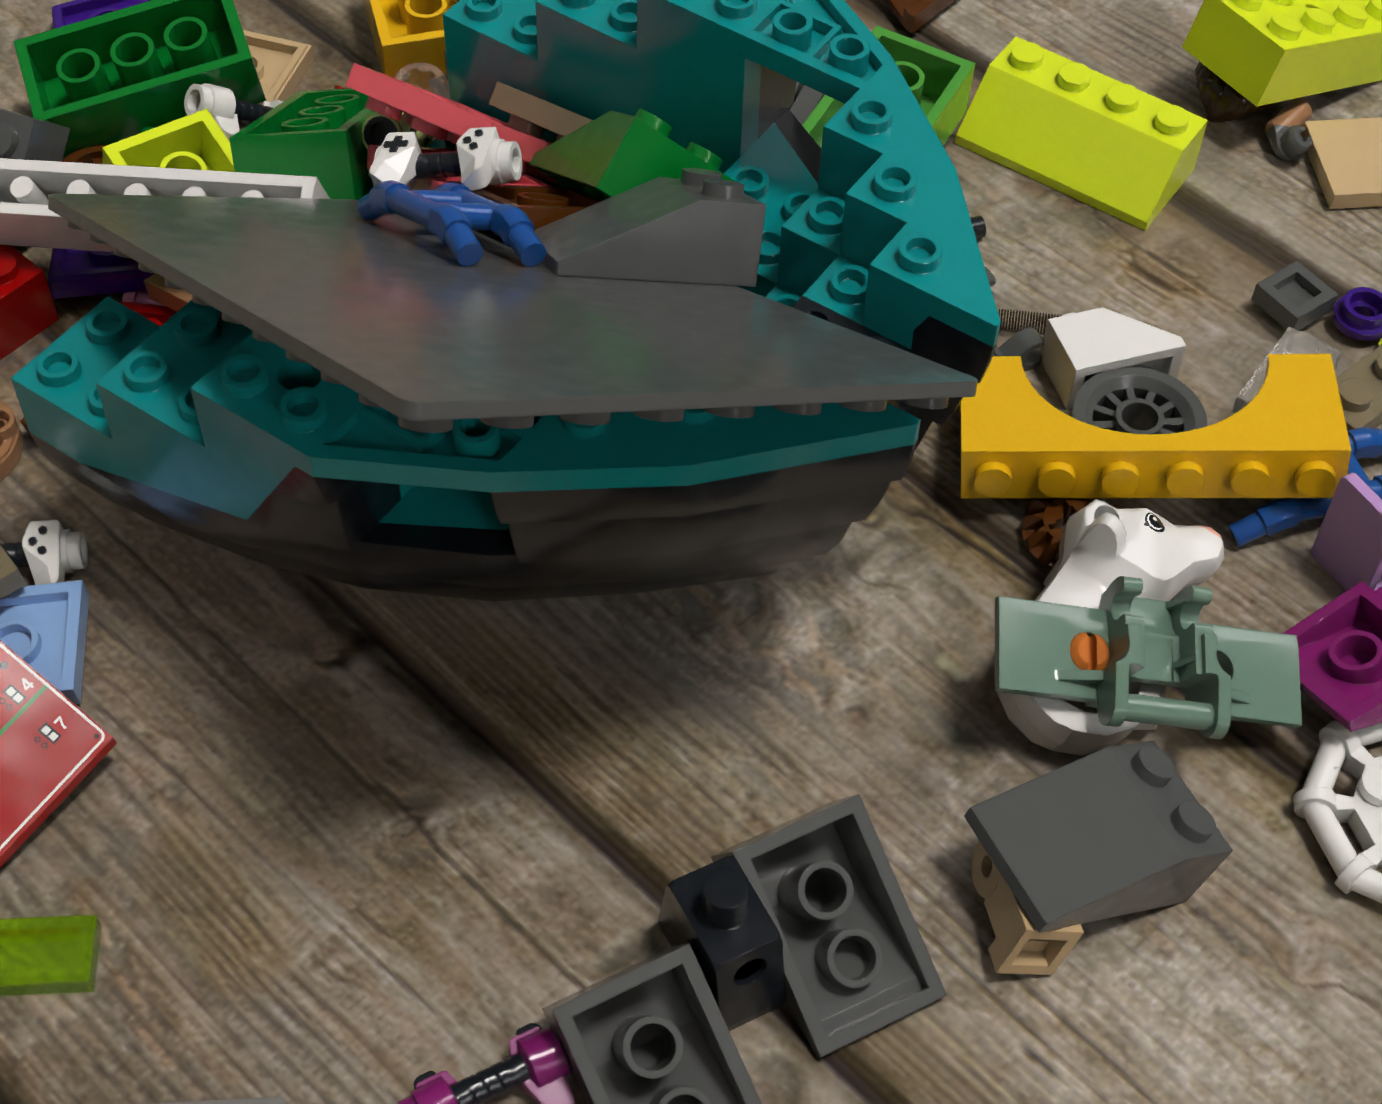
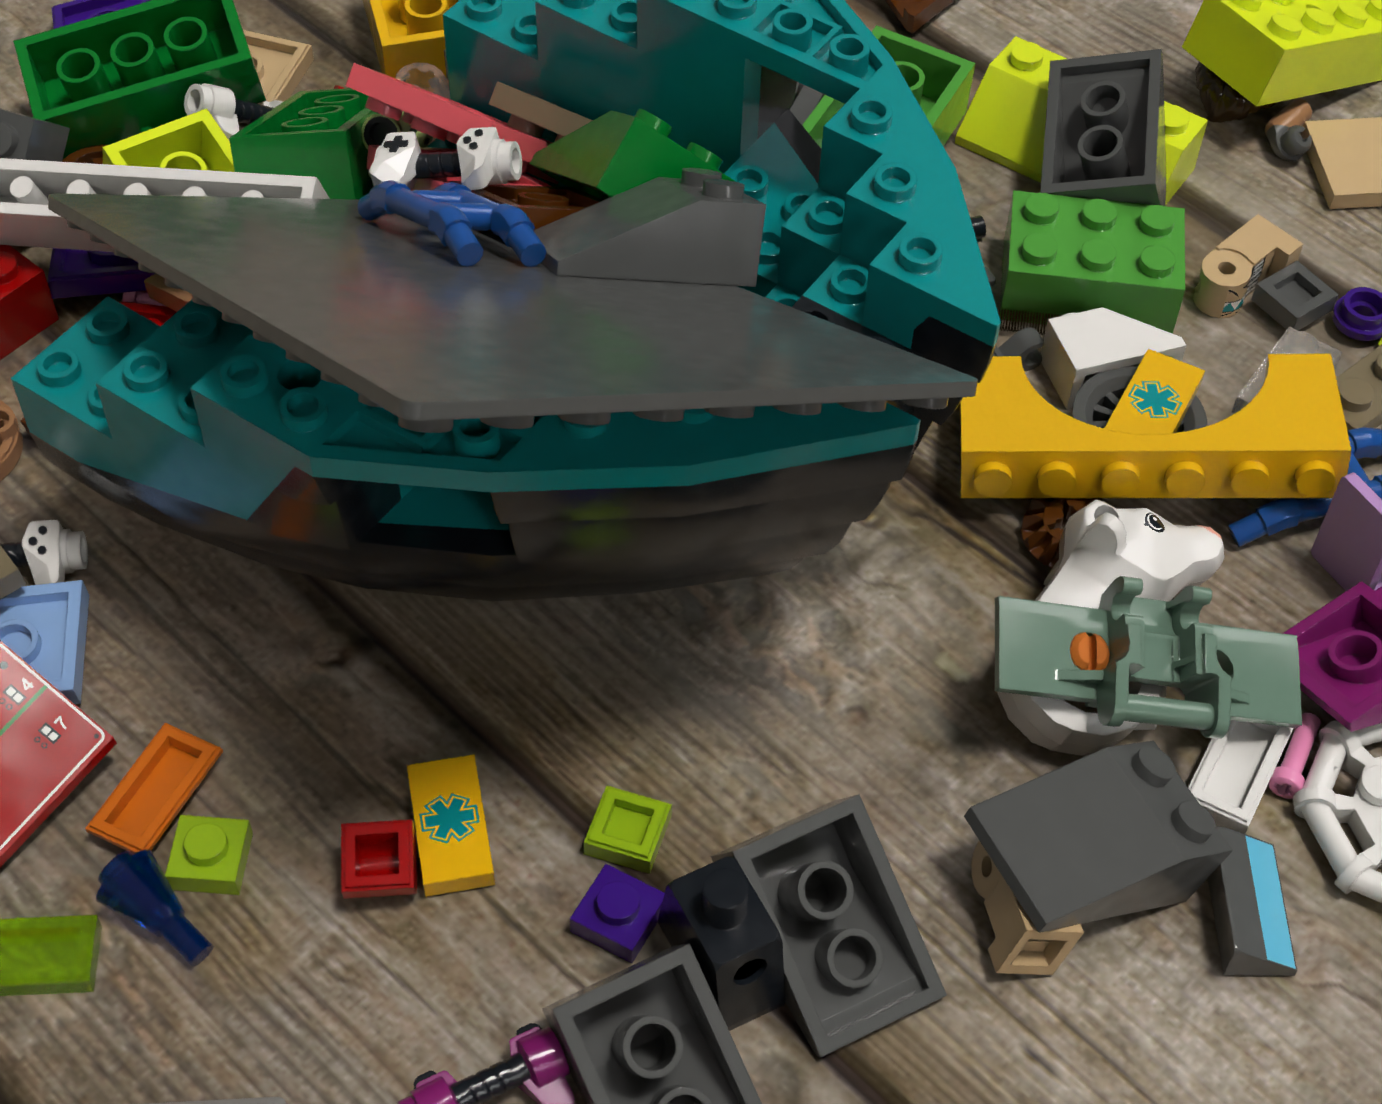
none -> orange tile [85,723,223,859]
none -> clear blue cone [96,849,214,967]
none -> lime plate [165,815,253,895]
none -> red brick [341,819,417,899]
none -> yellow tile [407,754,495,897]
none -> dark purple plate [570,863,665,963]
none -> lime tile [584,786,672,874]
none -> bright green brick [999,190,1185,334]
none -> dark grey slope [1040,49,1166,206]
none -> yellow tile [1104,349,1205,434]
none -> white tile [1188,720,1293,834]
none -> tan leg [1193,214,1303,318]
none -> dark grey slope [1208,826,1297,976]
none -> bright pink piece [1268,713,1321,799]

